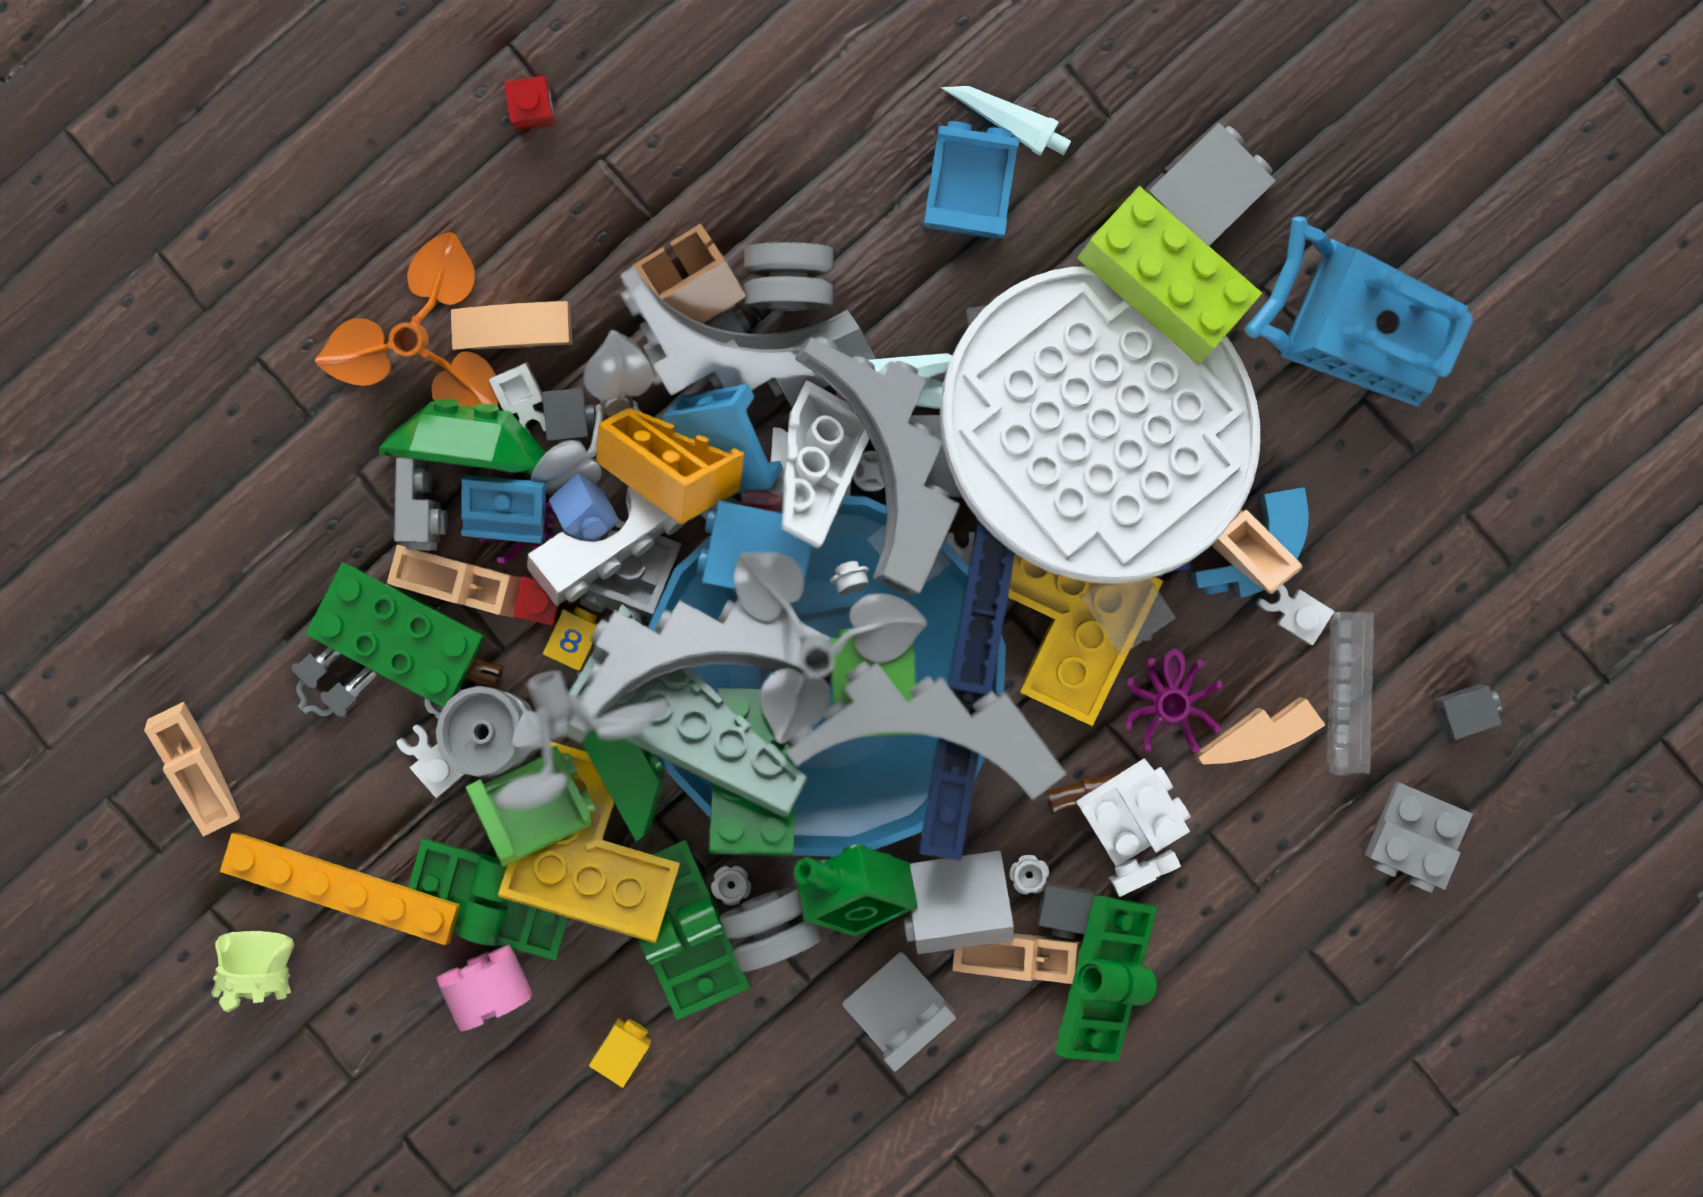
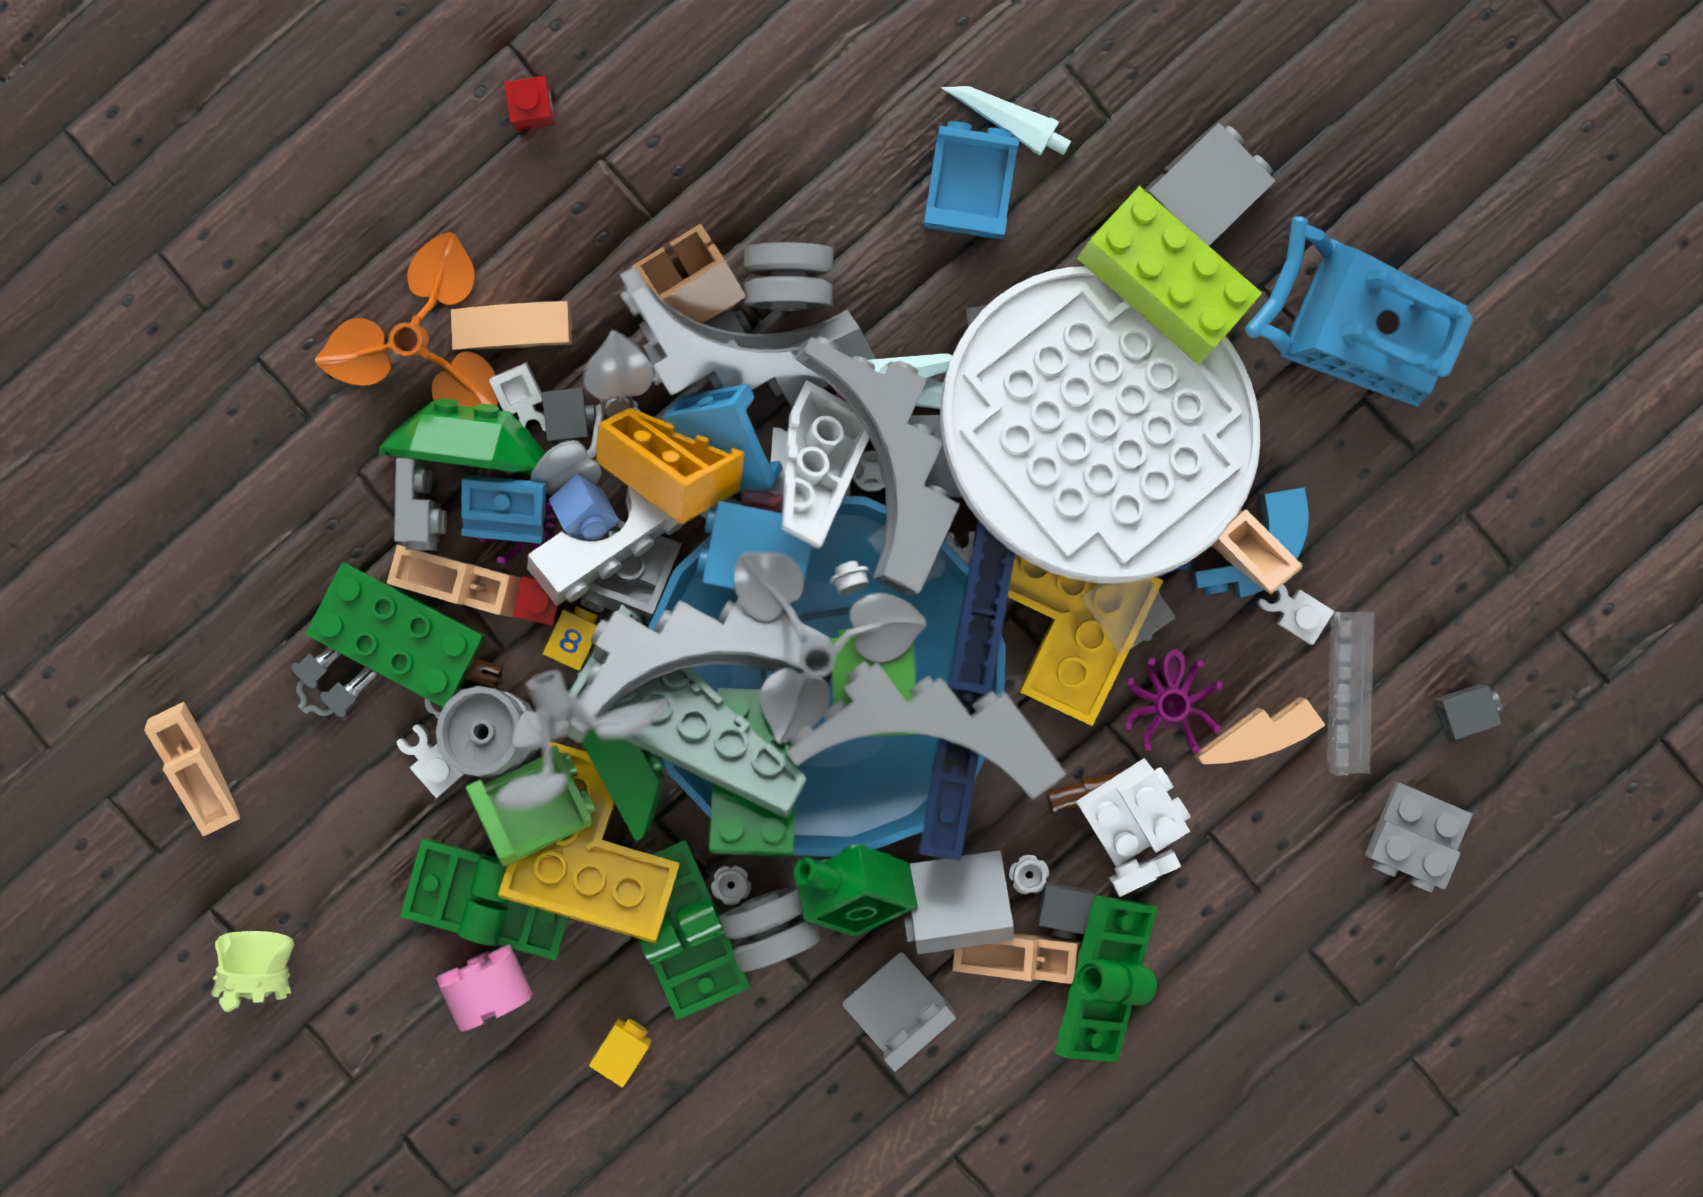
light orange plate [220,832,461,945] -> none

